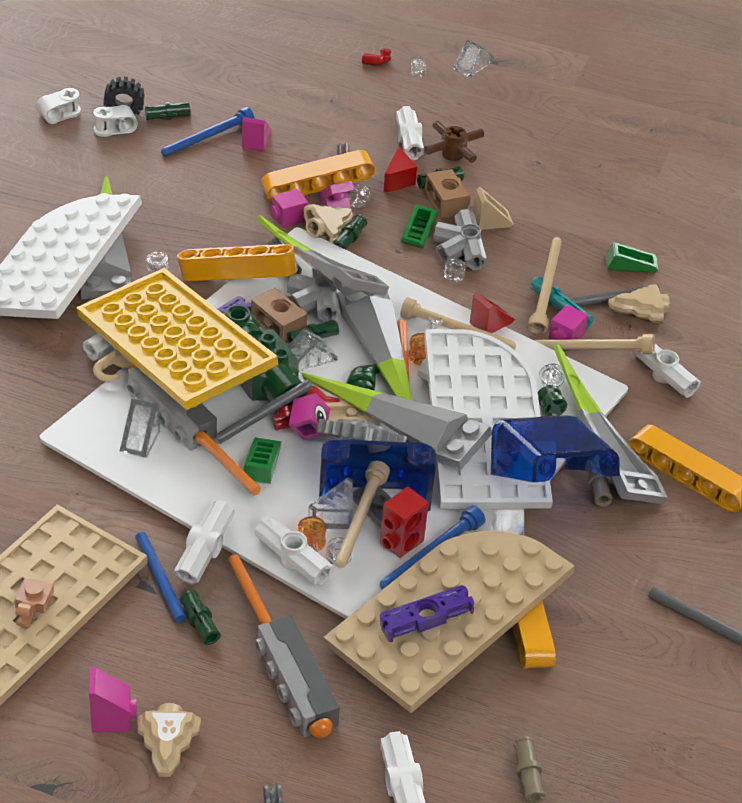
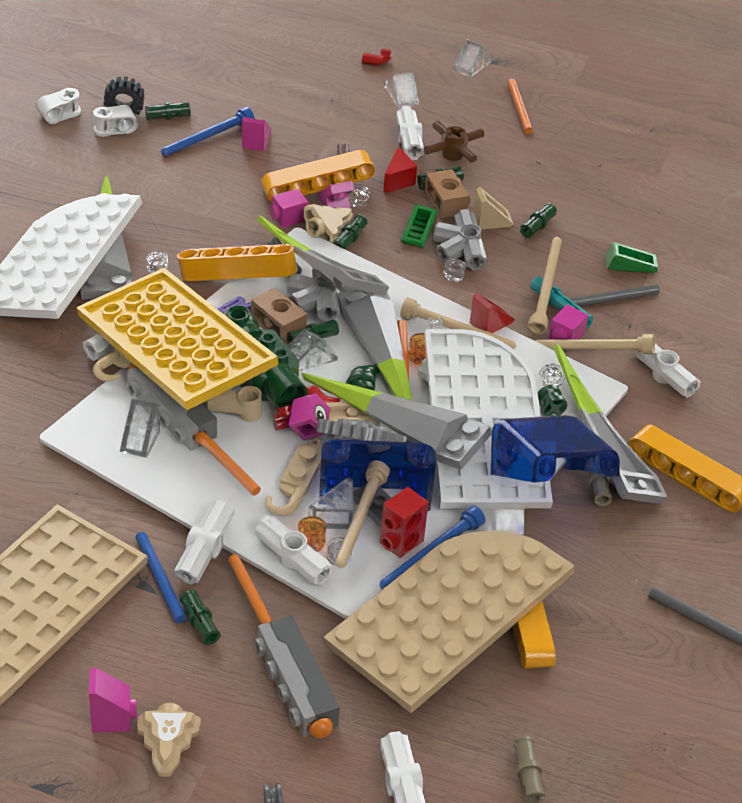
nougat plate [15,578,54,628] -> none
dark grey bar [215,379,313,444] -> none
green slope [244,437,282,484] -> none
dark purple piece [380,585,474,642] -> none
clear bush [410,57,425,77] -> none
tan rock [608,284,669,323] -> none
none -> tan piece [207,386,262,422]
none -> tan plate [265,437,325,516]
none -> clear slope [384,72,419,109]
none -> orange bar [507,79,533,134]
none -> dark green pin [520,203,557,238]

